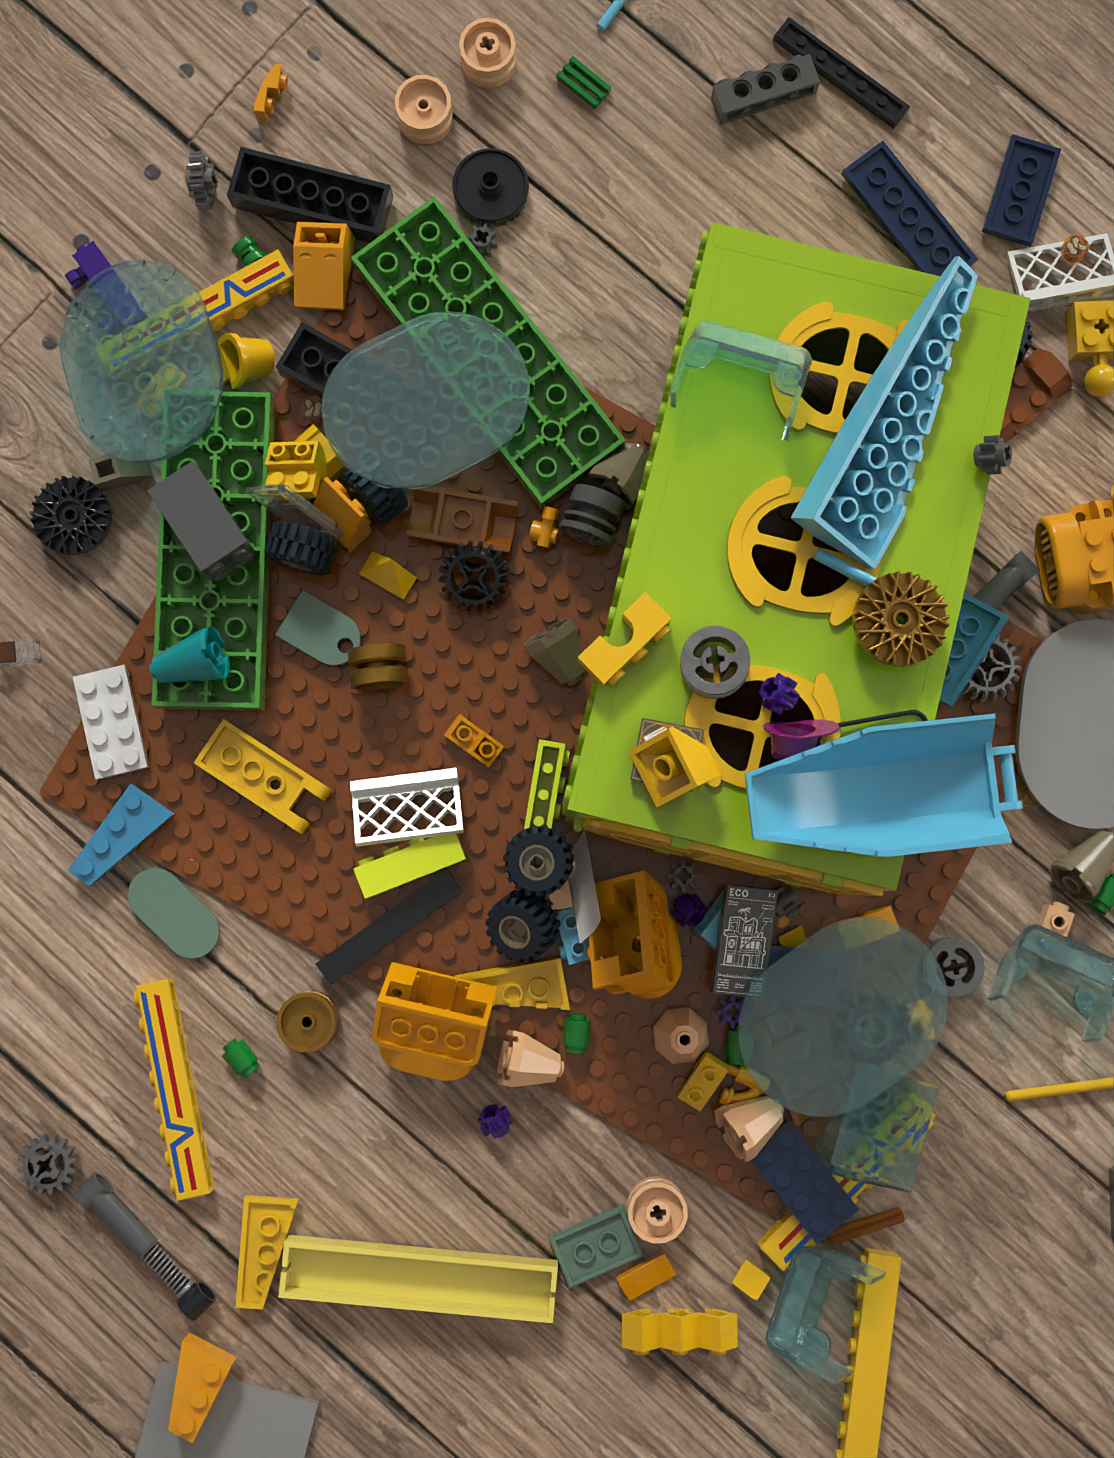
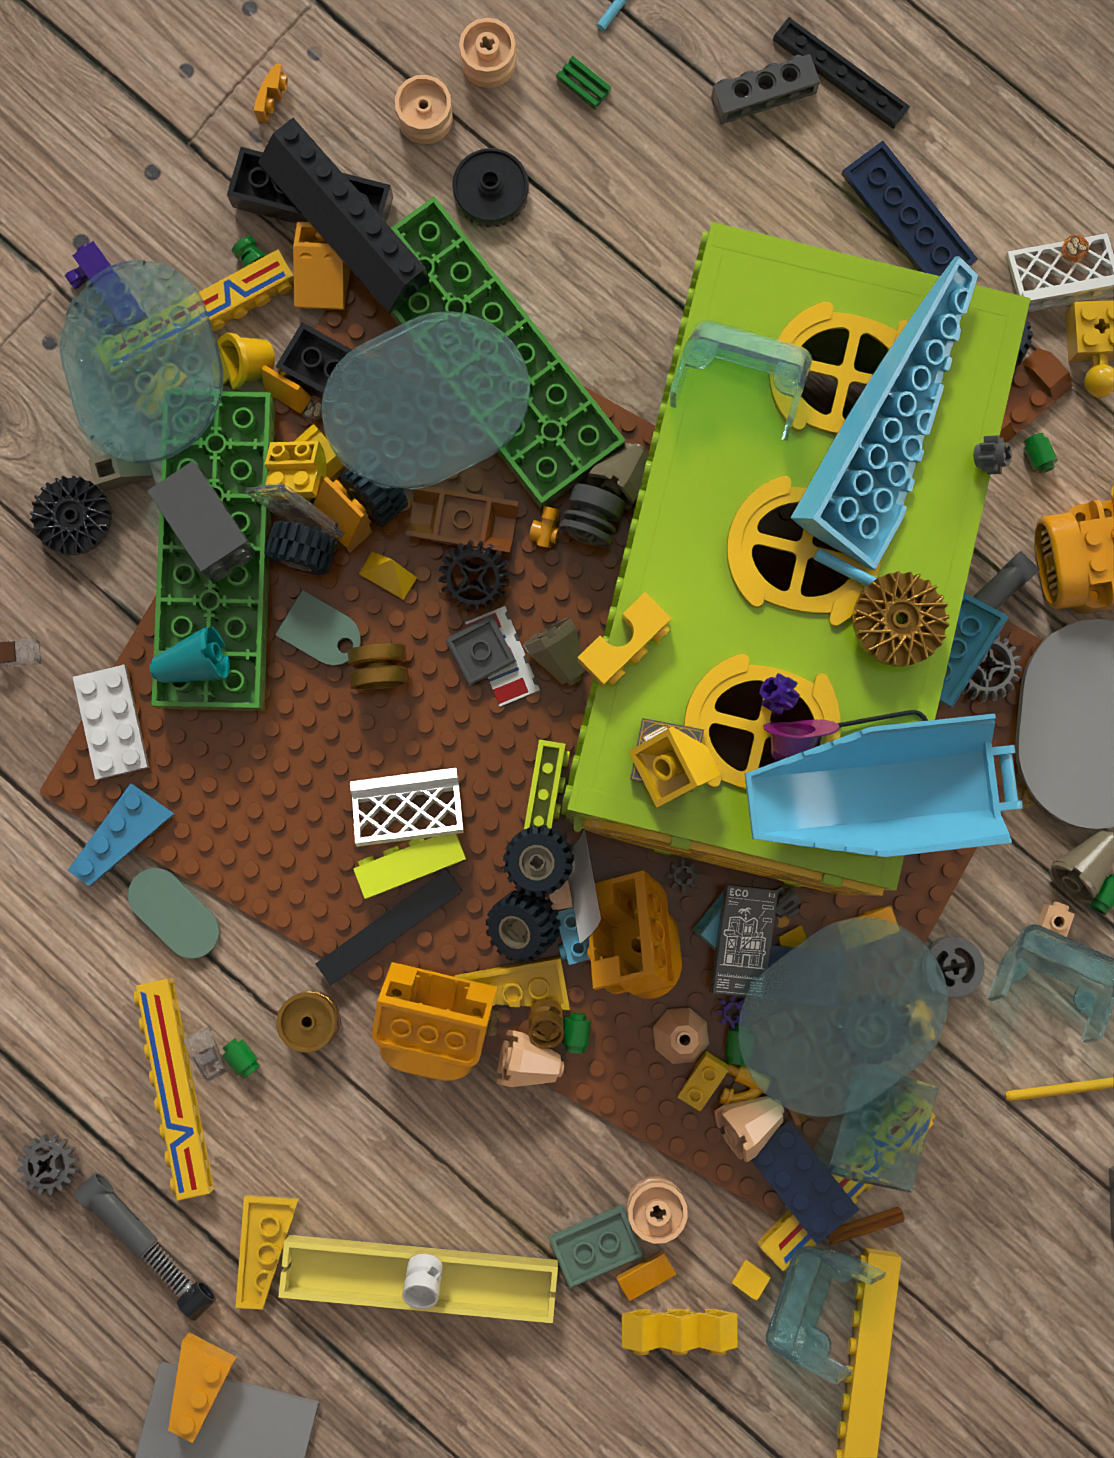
flat silver gear [185,151,218,210] -> none
yellow hinge [194,719,332,835] -> none
light orange slope [444,714,505,768] -> none
dark grey gear [466,224,498,258] -> none
dark purple gear [477,1104,513,1139] -> none
dark purple gear [671,893,706,927] -> none
flat silver wheel [680,626,750,699] -> none
dark blue plate [981,134,1061,247] -> none
none -> clear leg [183,1025,228,1082]
none -> black slope [258,117,429,314]
none -> light orange slope [261,365,312,413]
none -> white wheel [402,1254,443,1309]
none -> dark grey tile [445,615,517,686]
none -> white sticker [465,606,540,706]
none -> pearl gold wheel [529,999,564,1049]
none -> green brick [1024,433,1058,474]

